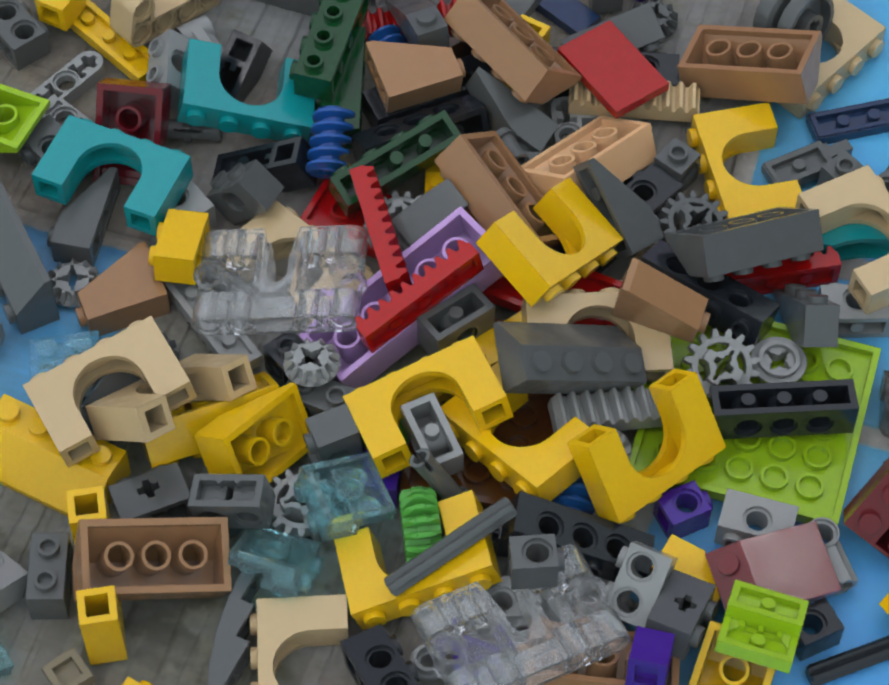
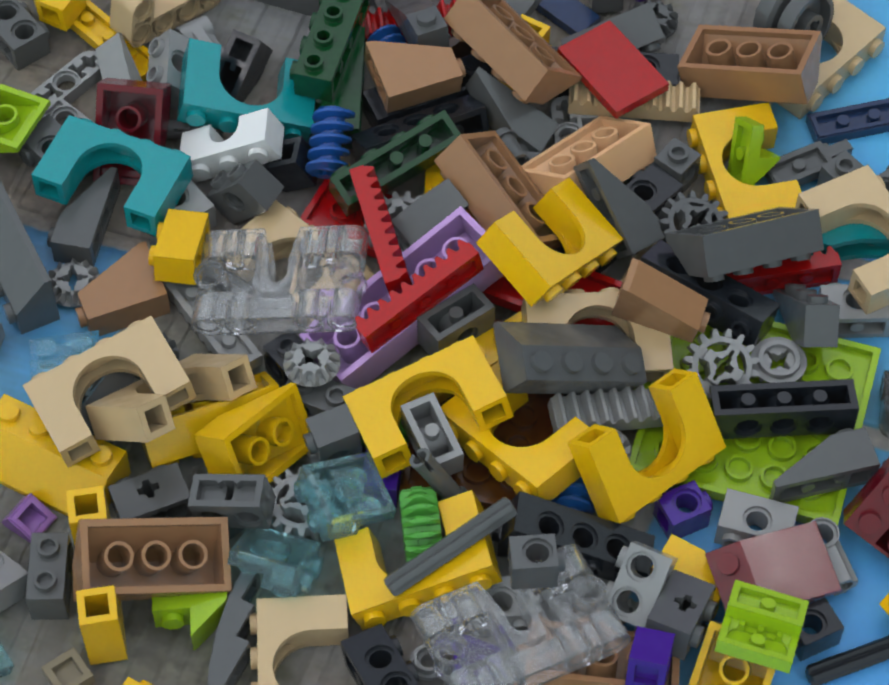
none -> medium lavender slope [1,493,57,543]
none -> light grey slope [95,32,142,81]
none -> lime slope [152,592,228,650]
none -> white arch [180,108,284,183]
none -> lime slope [727,117,781,185]
none -> dark grey slope [769,427,880,502]

